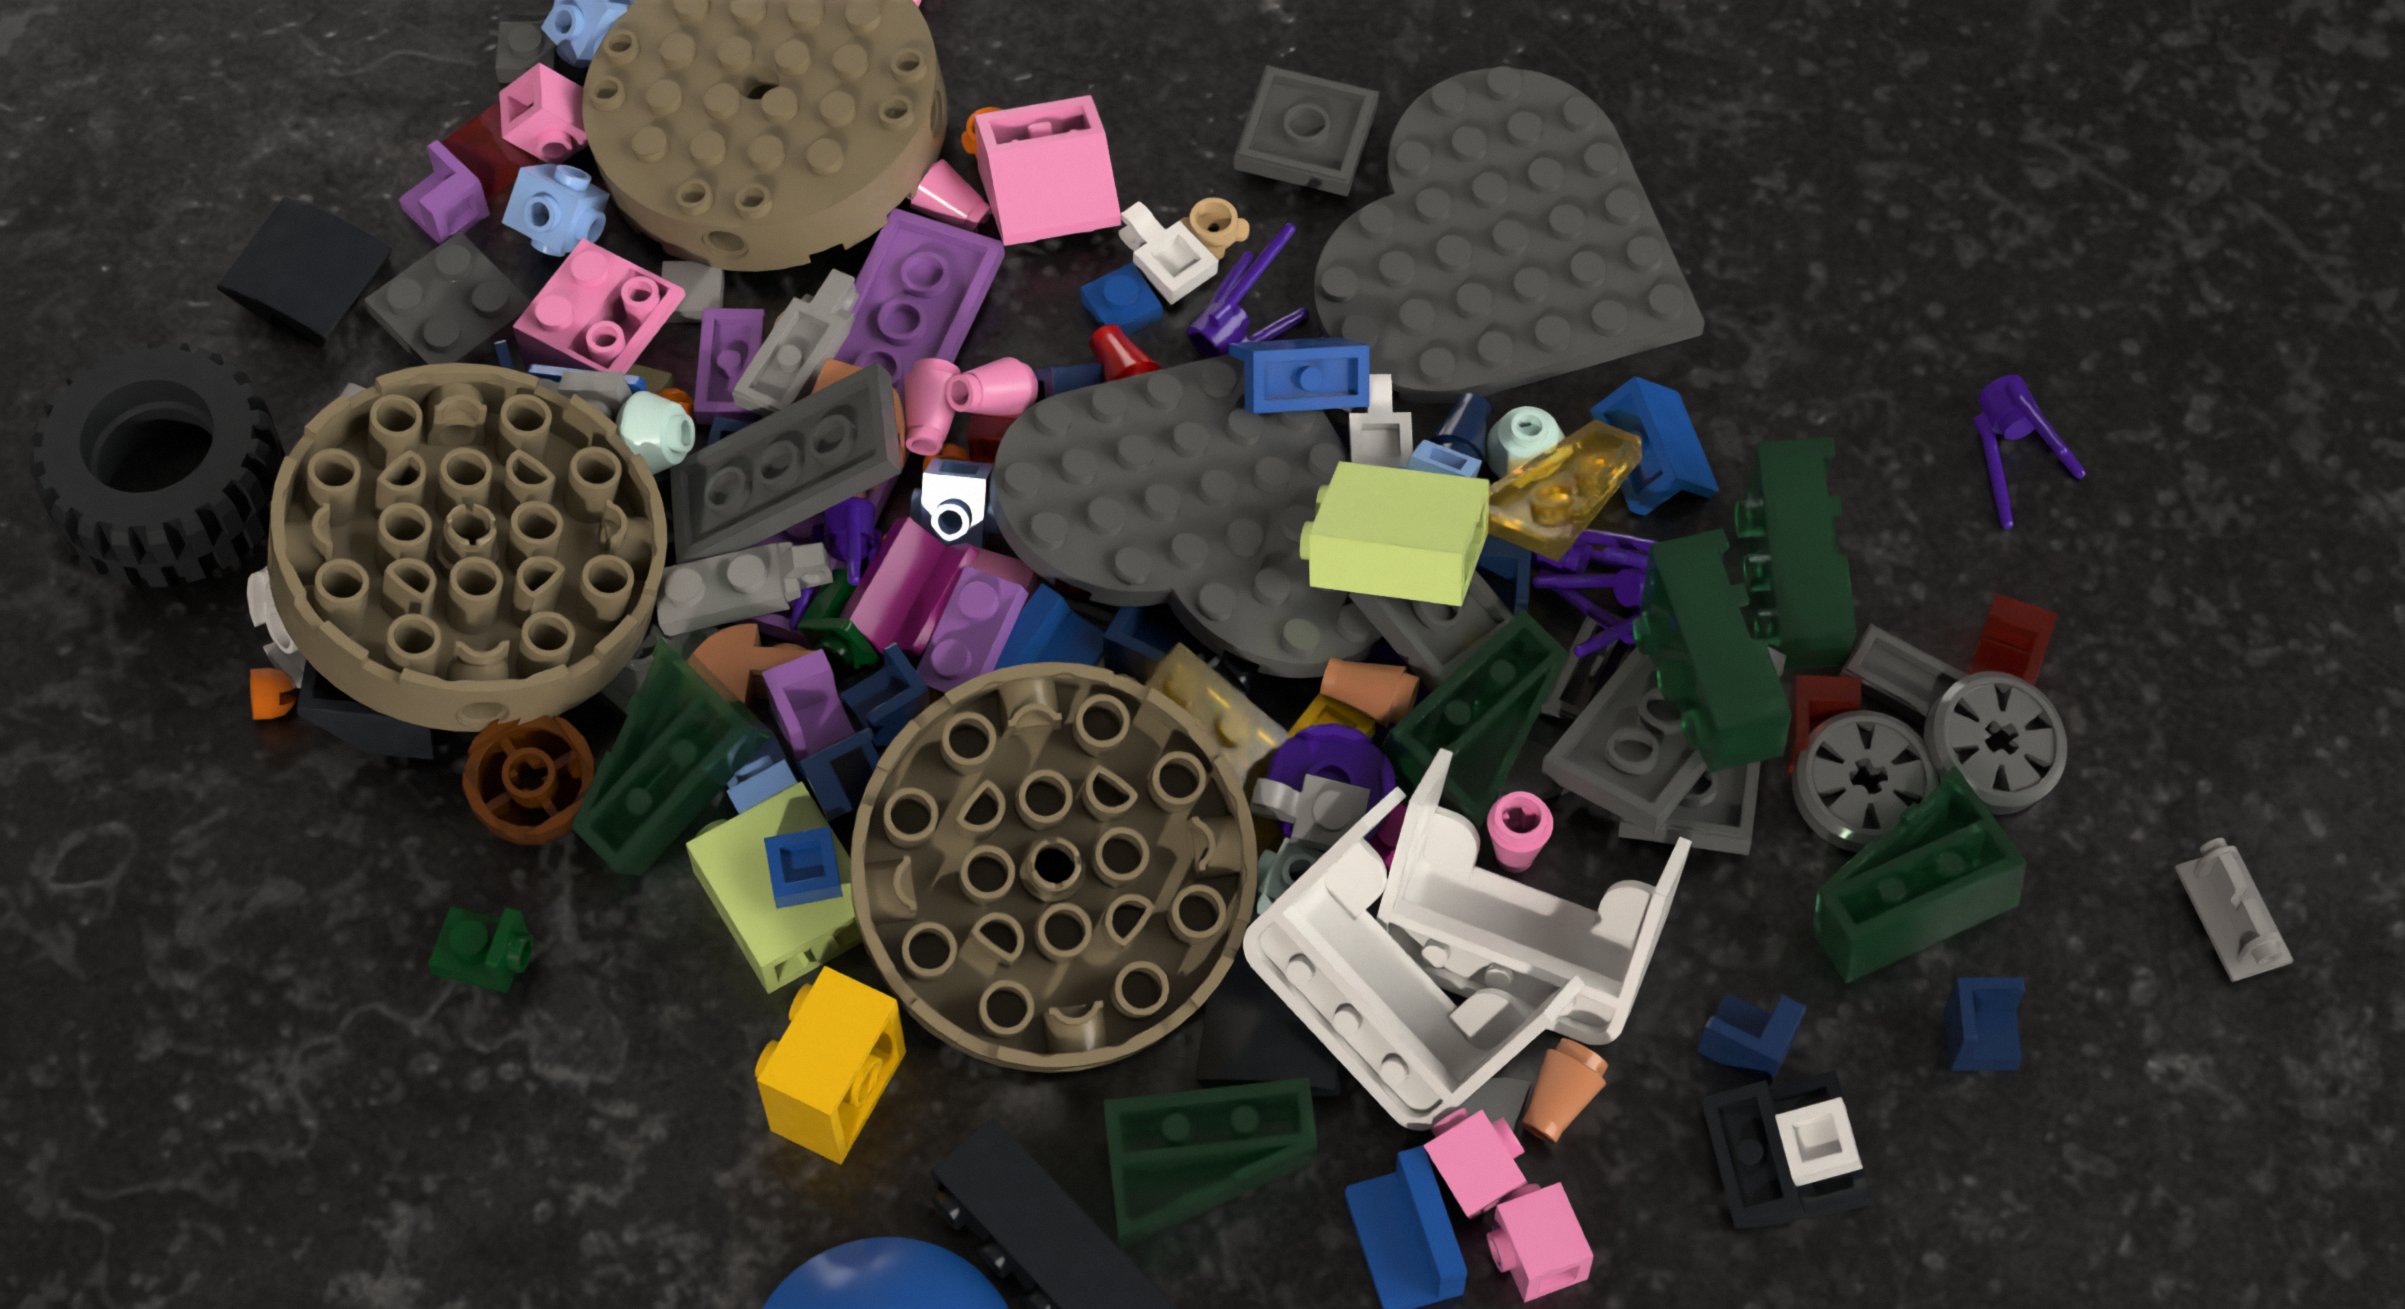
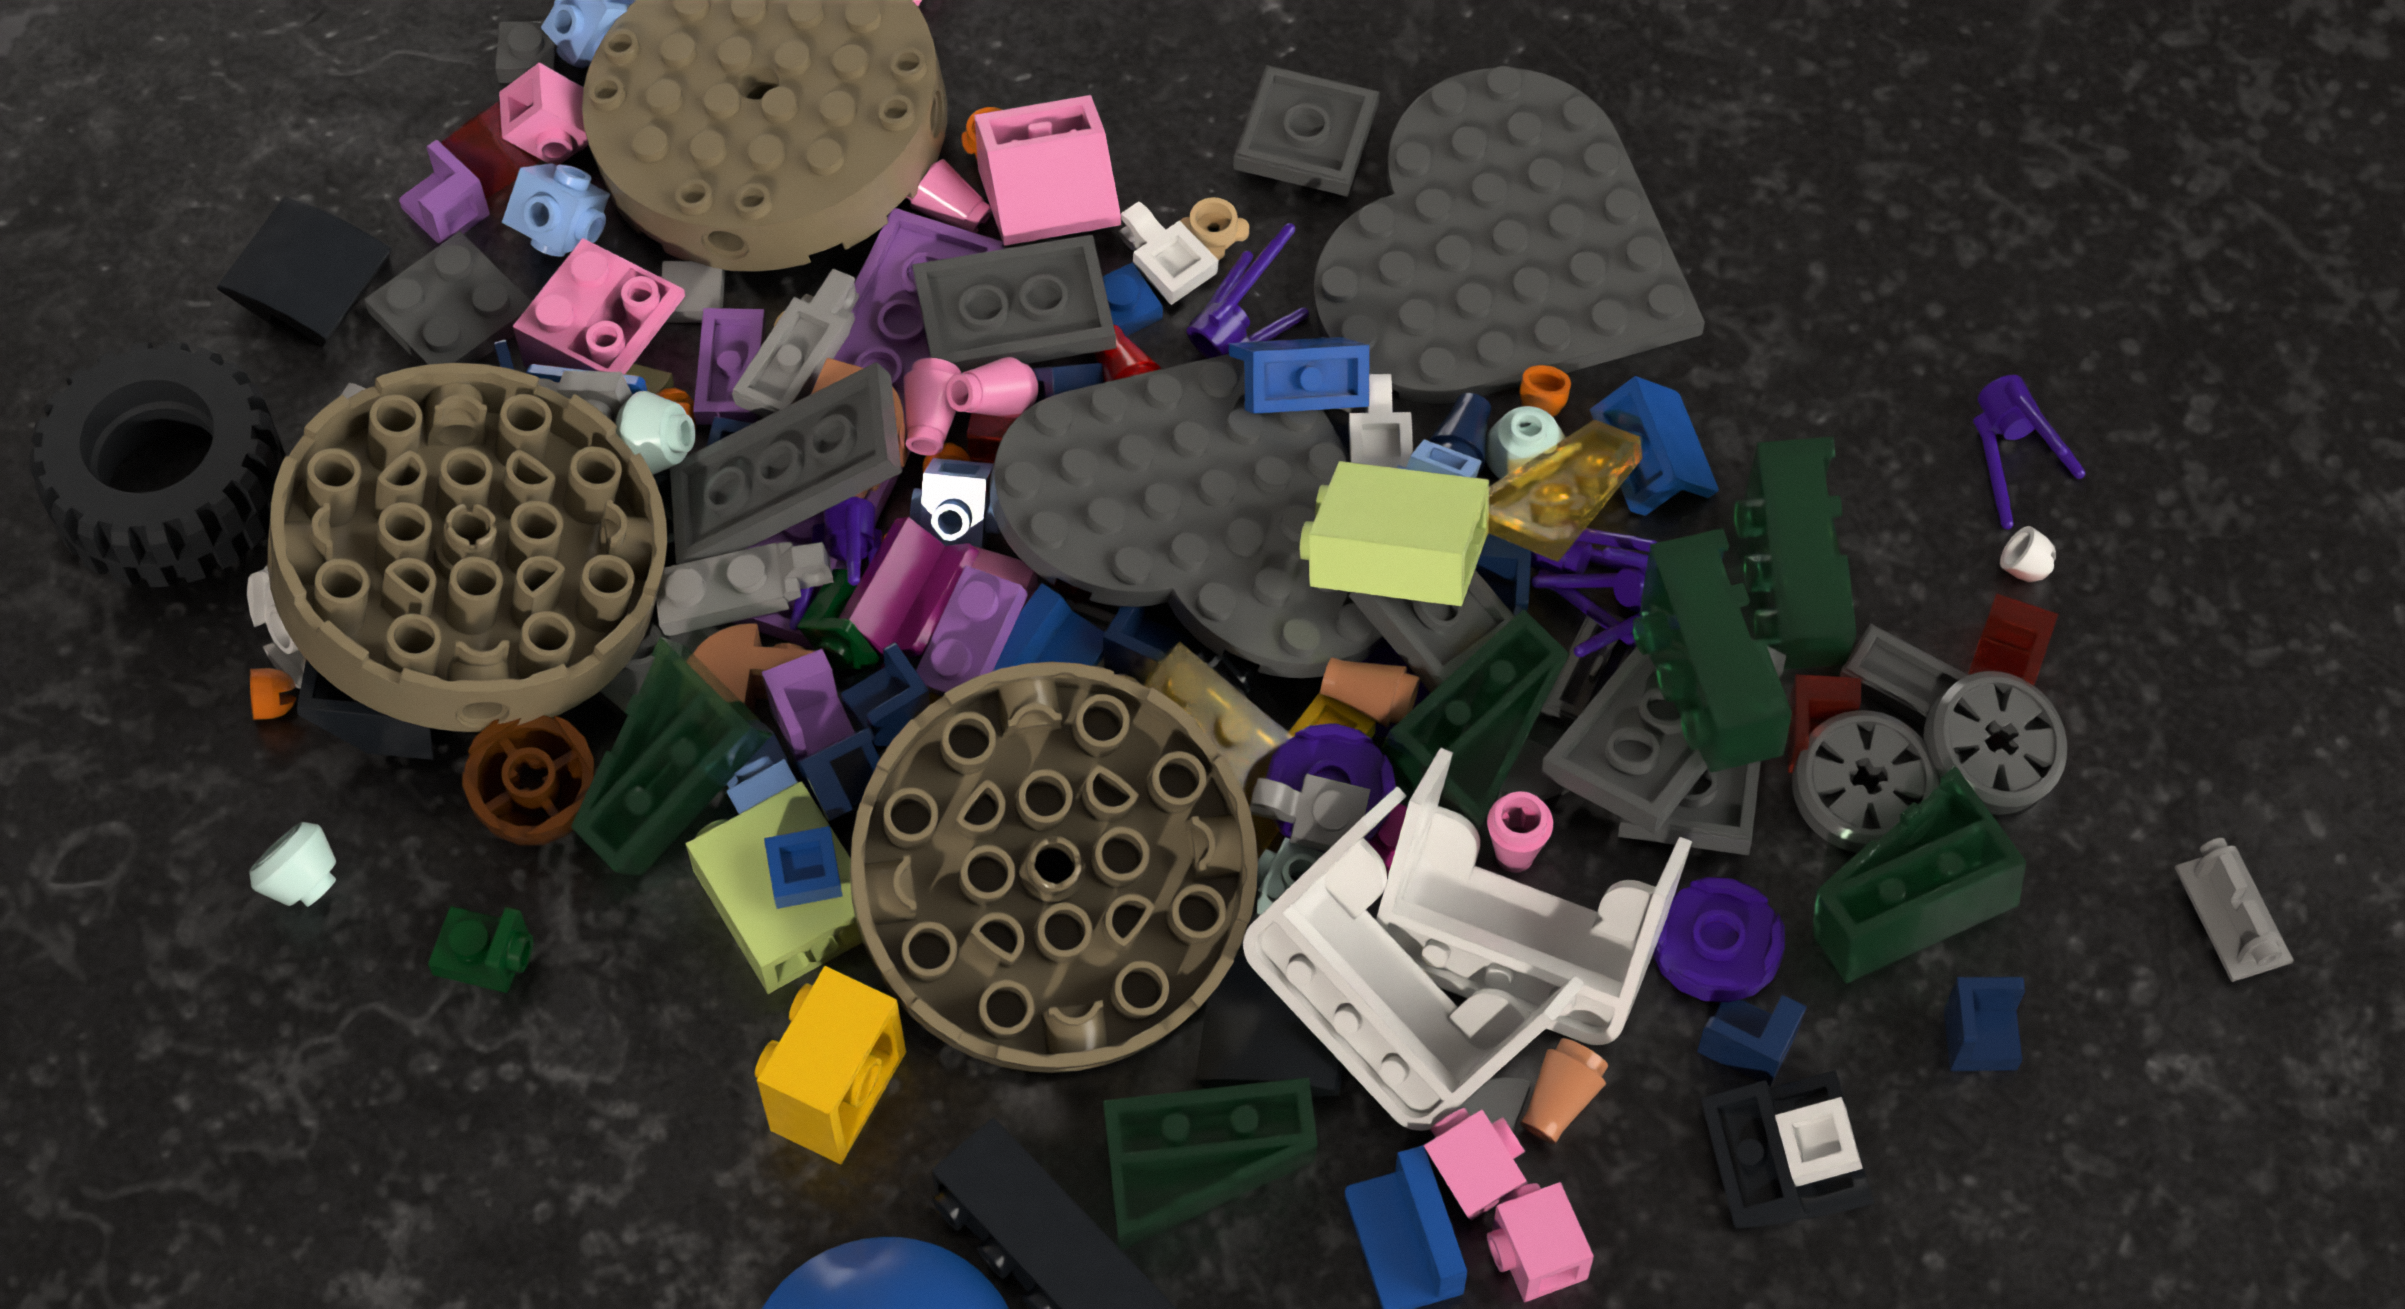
none -> light aqua cone [249,822,336,907]
none -> dark grey plate [912,234,1116,373]
none -> orange hinge [1519,365,1571,417]
none -> dark purple tile [1653,877,1785,1003]
none -> white hinge [2000,526,2056,582]

